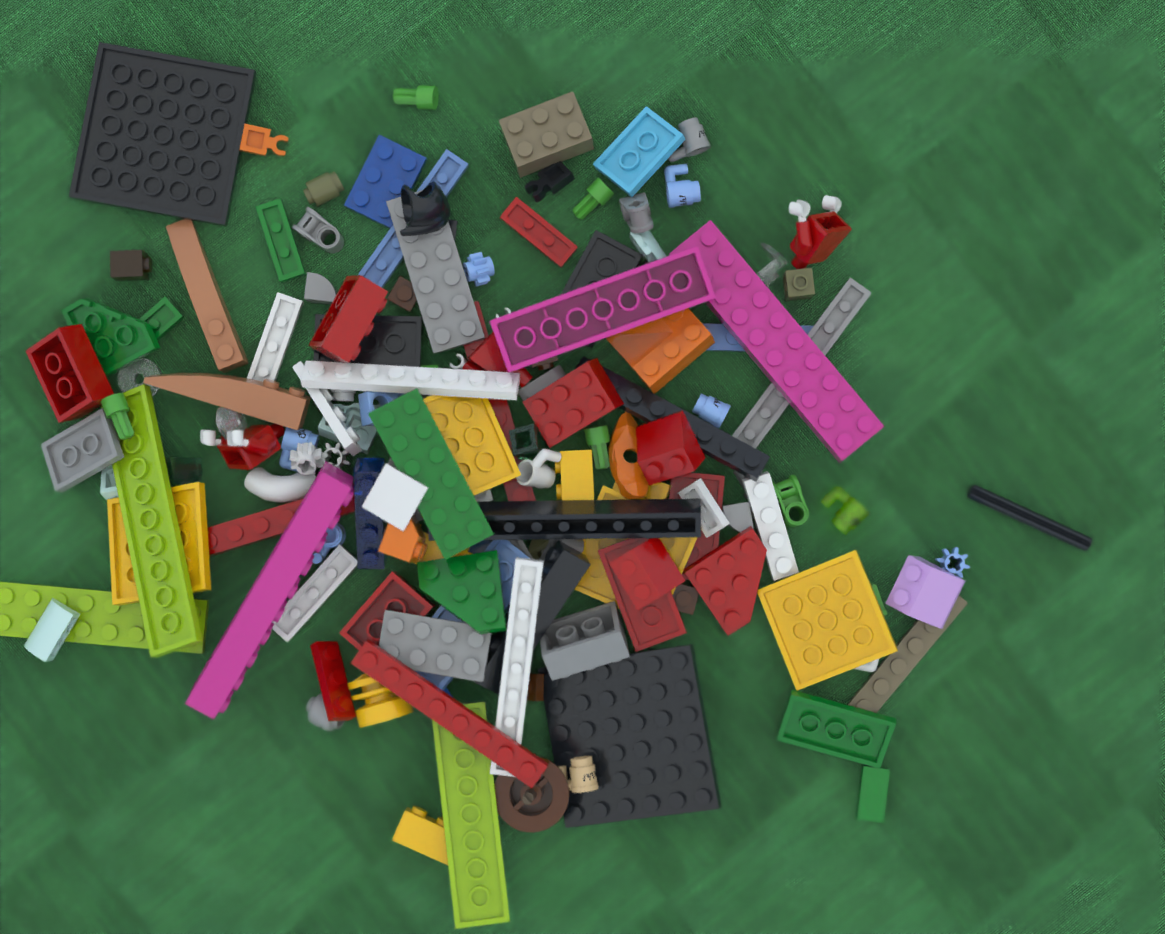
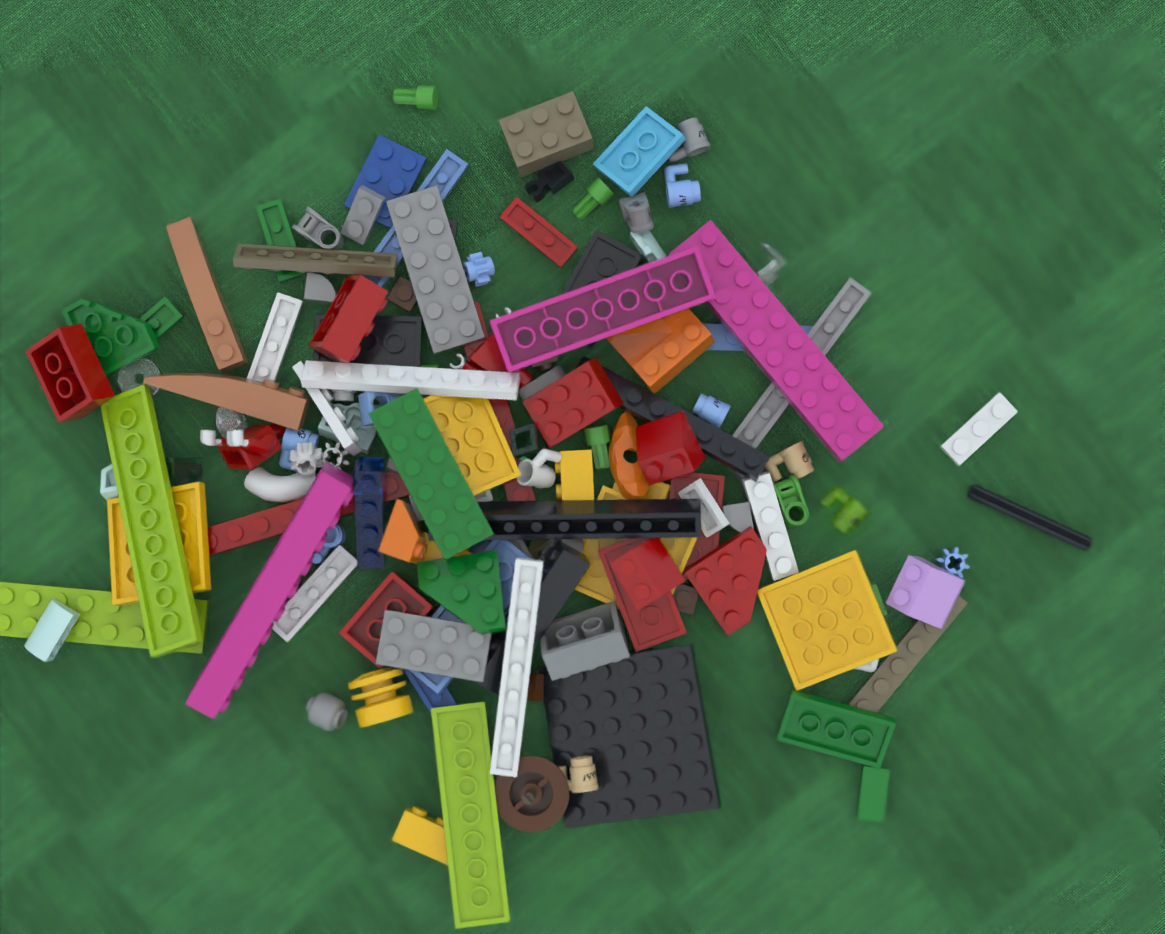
light grey plate [41,408,124,493] -> none
black plate [69,42,256,227] -> none
bright green piece [100,393,134,440] -> none
dark brown brick [110,250,153,281] -> none
orange plate [240,123,288,156] -> none
olive brick [303,171,344,207] -> none
red plate [310,641,356,721] -> none
red plate [351,639,548,788] -> none
white sticker [362,464,428,531] -> none
black piece [400,181,451,236] -> none
olive brick [782,268,815,301] -> none
red torso [789,195,852,269] -> none
none -> dark tan plate [233,244,398,278]
none -> light grey plate [340,185,386,245]
none -> tan piece [765,441,814,482]
none -> white plate [939,392,1018,466]

